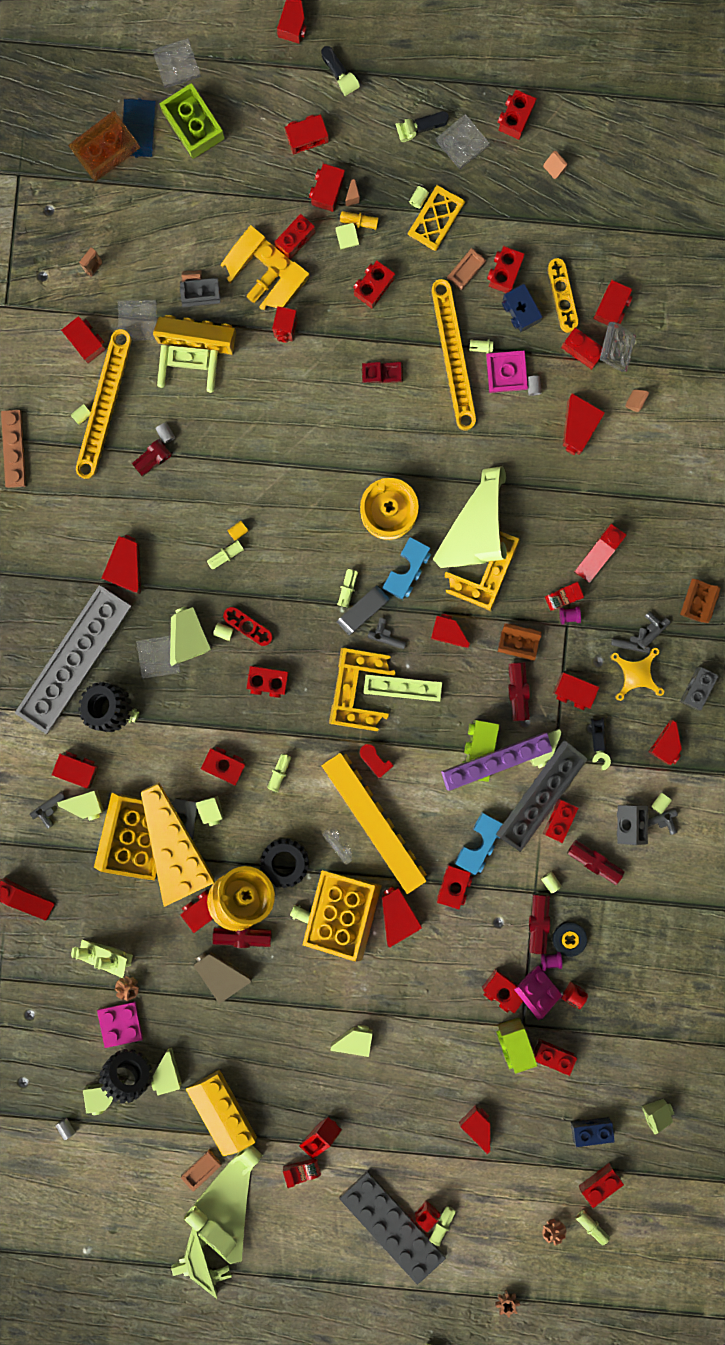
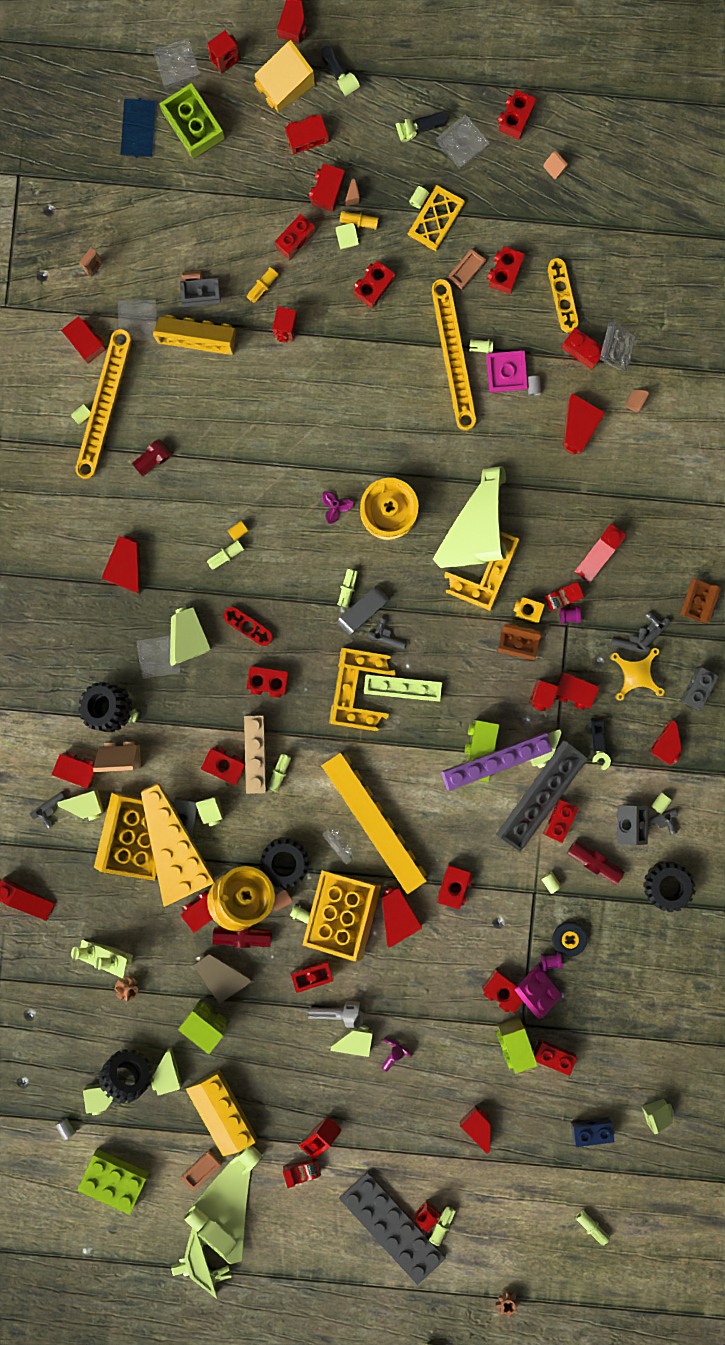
nougat plate [1,410,26,488] -> none
light grey plate [15,585,132,734] -> none
clear orange brick [68,111,140,182] -> none
dark pink plate [97,1001,143,1048] -> none
light grey hinge [155,422,175,444] -> none
yellowish green plate [157,345,218,393] -> none
yellowish green hinge [213,623,234,641] -> none
yellow wedge [221,225,310,310] -> none
red leg [360,744,394,778] -> none
dark red slope [362,362,403,383] -> none
dark azure arch [382,537,431,600] -> none
red slope [431,614,469,648] -> none
dark azure arch [454,812,503,875] -> none
dark blue brick [502,284,543,332] -> none
dark red piece [508,663,530,721] -> none
dark red piece [529,894,550,954] -> none
nougat gear [542,1219,566,1245] -> none
red leg [561,981,588,1009] -> none
red brick [579,1163,624,1208] -> none
red brick [593,280,633,328] -> none
none -> lime brick [77,1149,149,1215]
none -> light nougat slope [93,741,141,772]
none -> lime brick [178,1001,229,1054]
none -> red brick [207,30,240,74]
none -> tan brick [244,716,267,794]
none -> yellow slope [254,40,315,112]
none -> nougat slope [273,890,292,911]
none -> red brick [291,959,334,993]
none -> light grey piece [308,1001,363,1028]
none -> magenta plant [322,491,354,524]
none -> magenta plant [381,1038,412,1072]
none -> yellow brick [513,597,545,624]
none -> red brick [528,680,558,711]
none -> black tyre [643,861,696,912]

